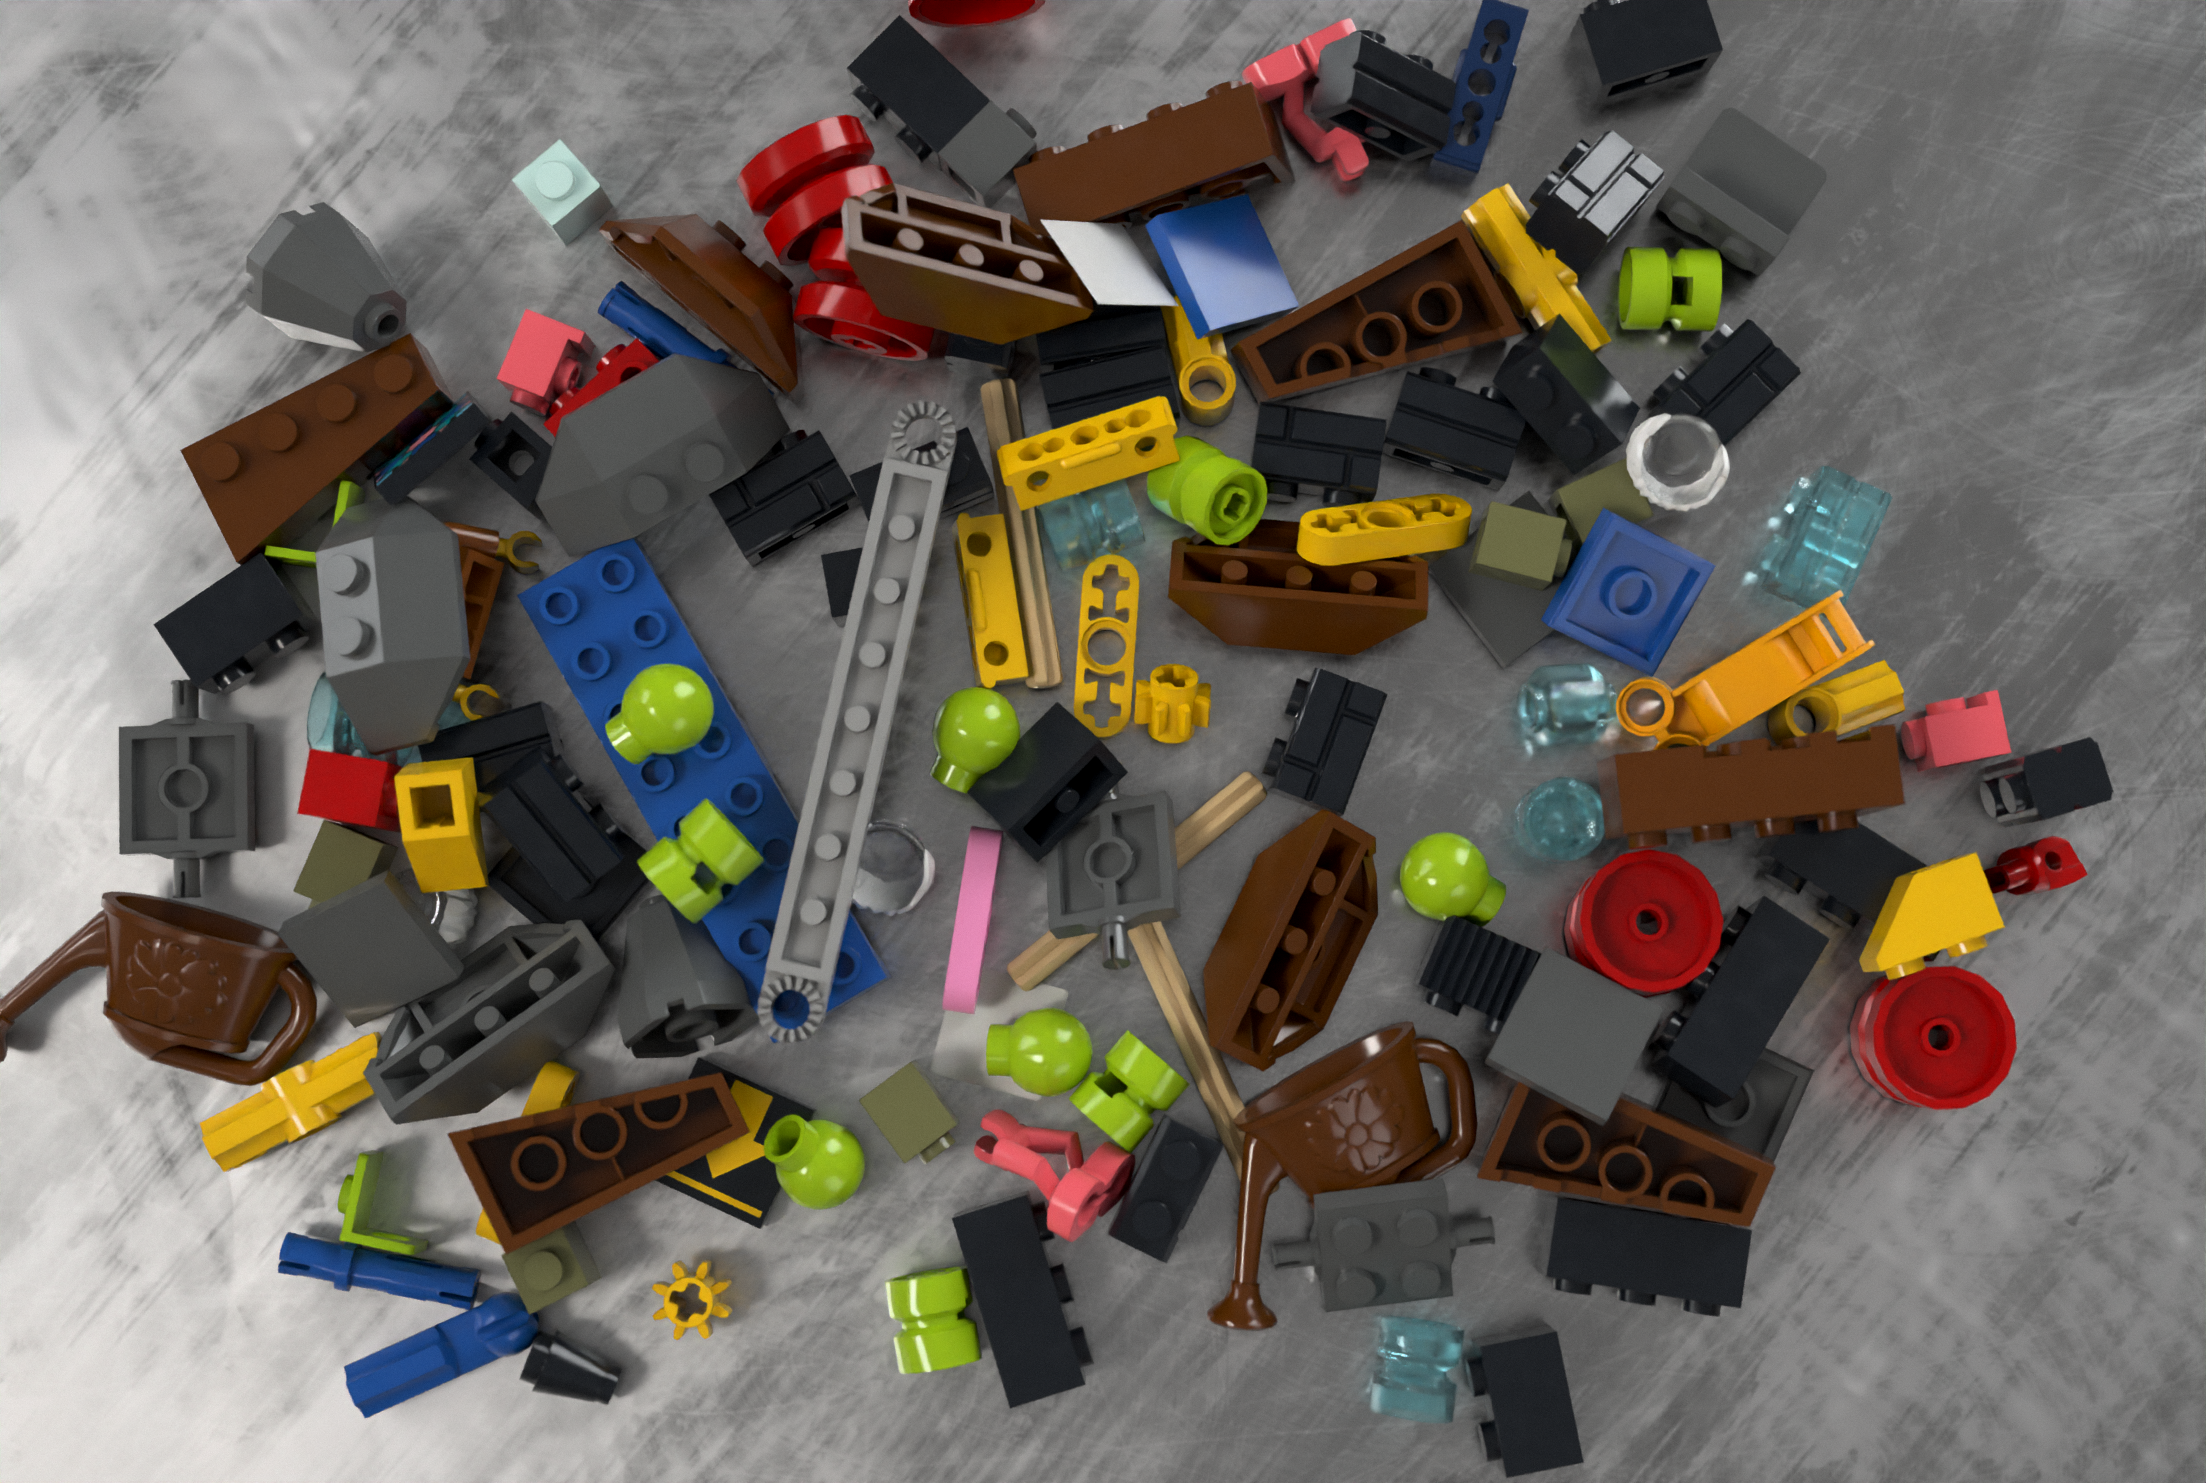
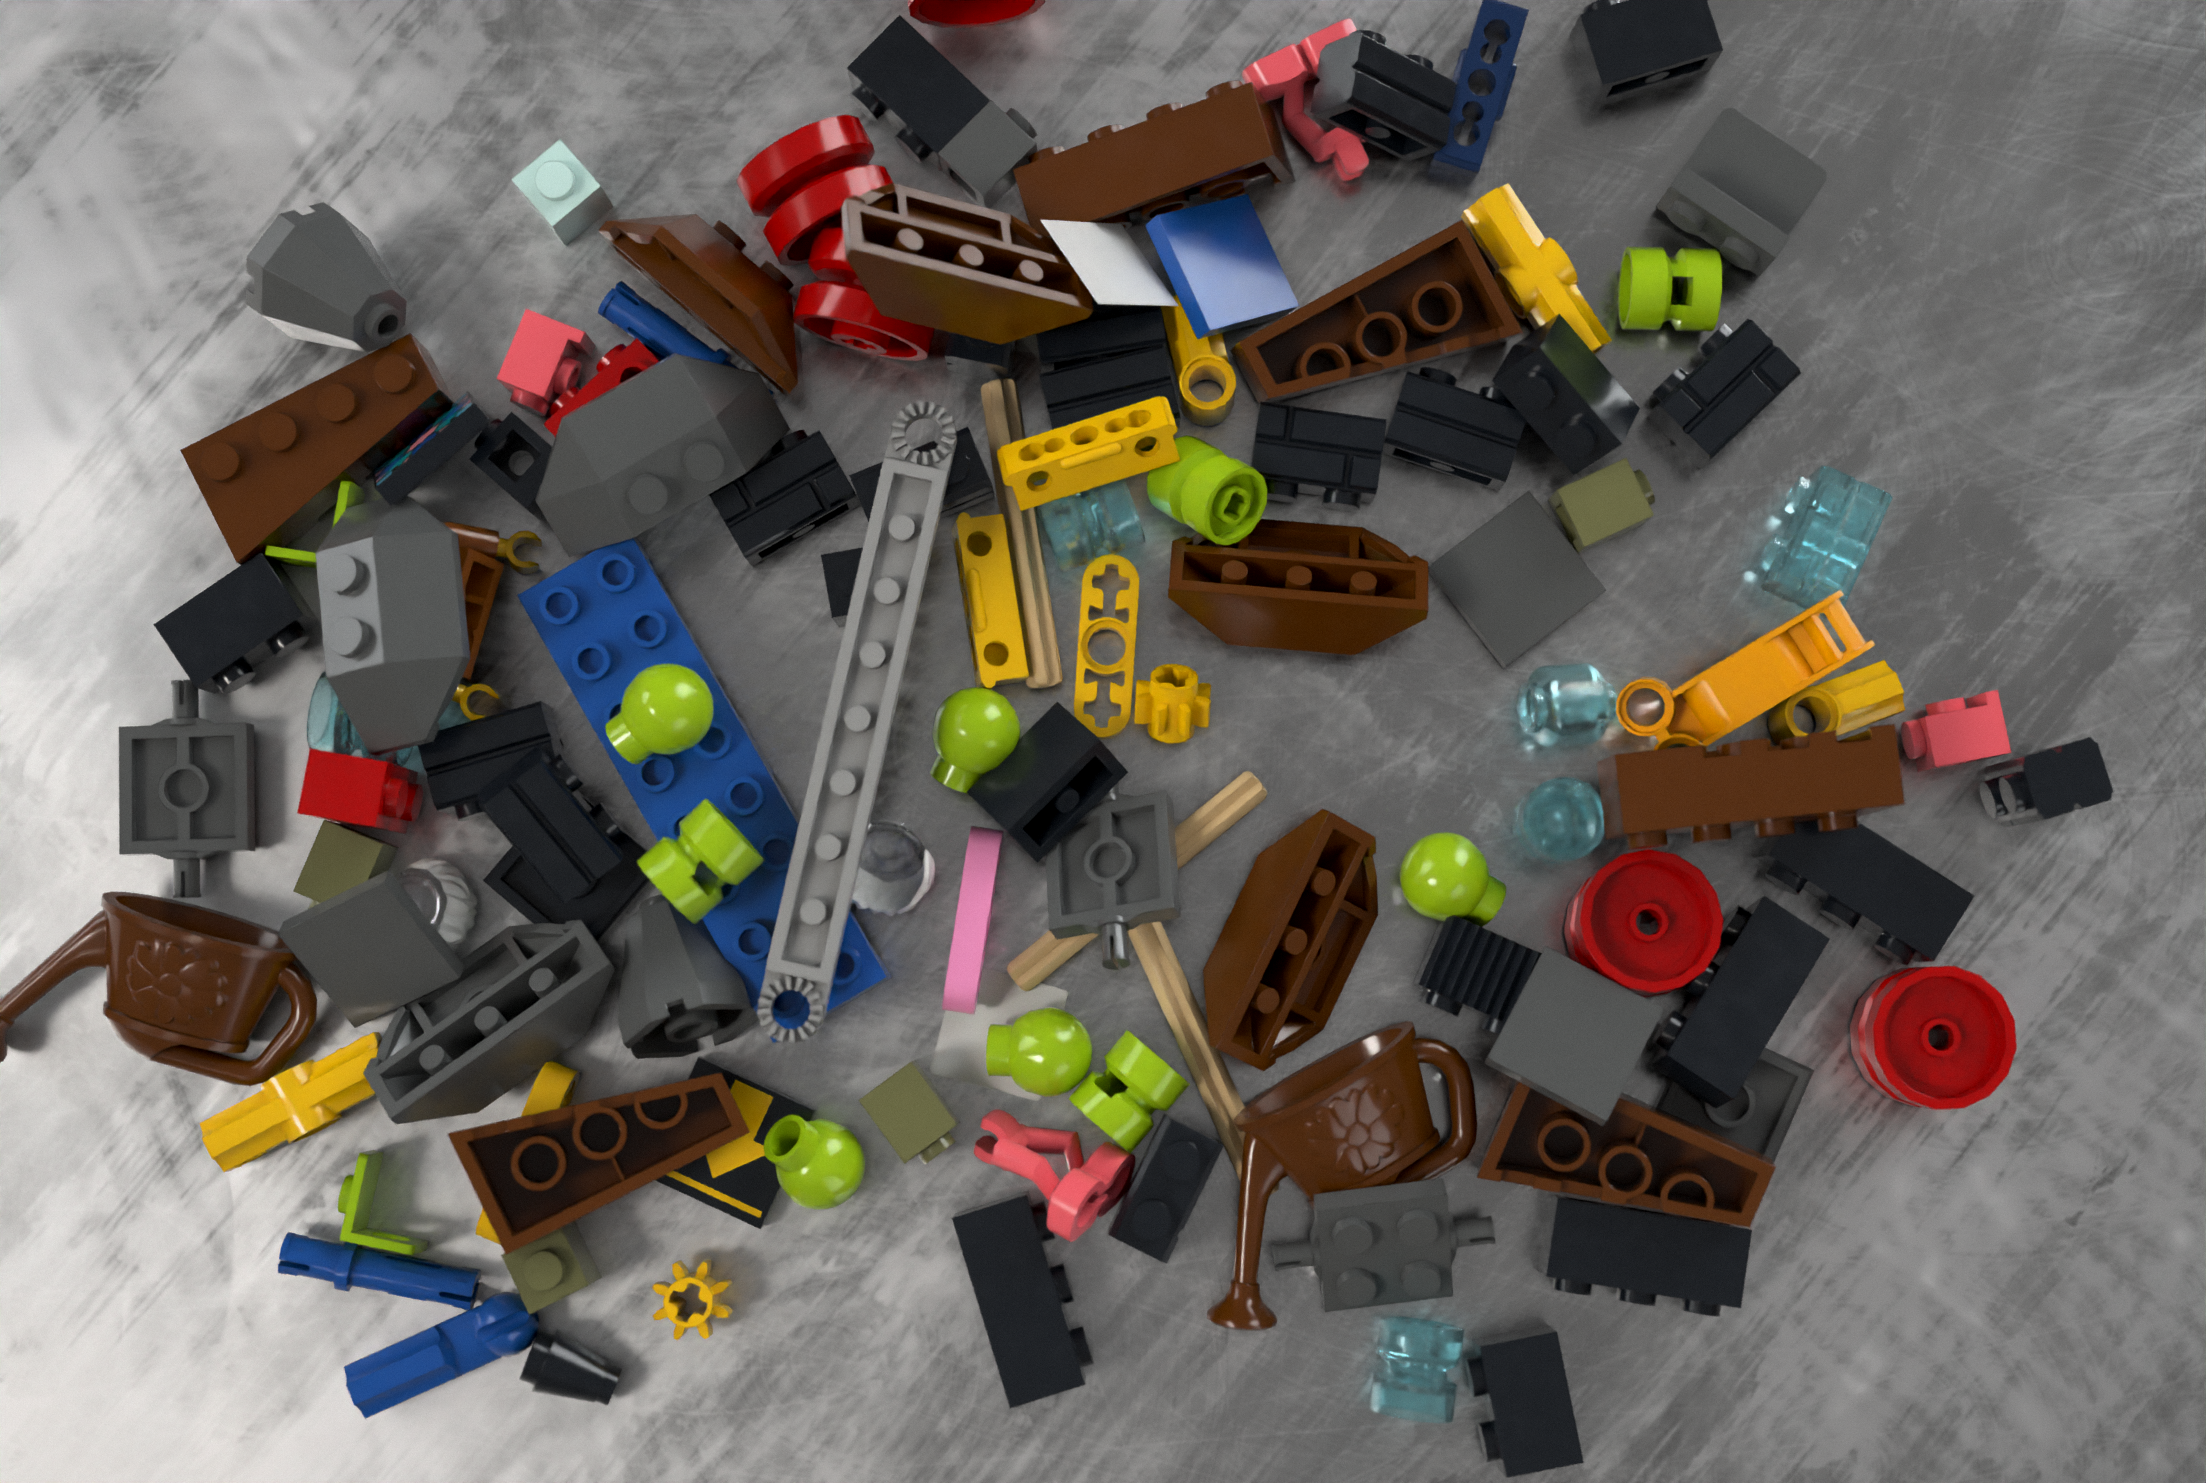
yellow slope [394,757,489,893] -> none
lime wheel [885,1266,982,1374] -> none
black brick [1262,667,1388,817] -> none
yellow beam [1297,493,1472,566] -> none
olive brick [1468,501,1572,591] -> none
black brick [1525,130,1664,275] -> none
blue tile [1541,507,1716,677] -> none
clear hair [1626,413,1730,512] -> none
yellow slope [1859,852,2004,980] -> none
red piece [1983,836,2088,895] -> none

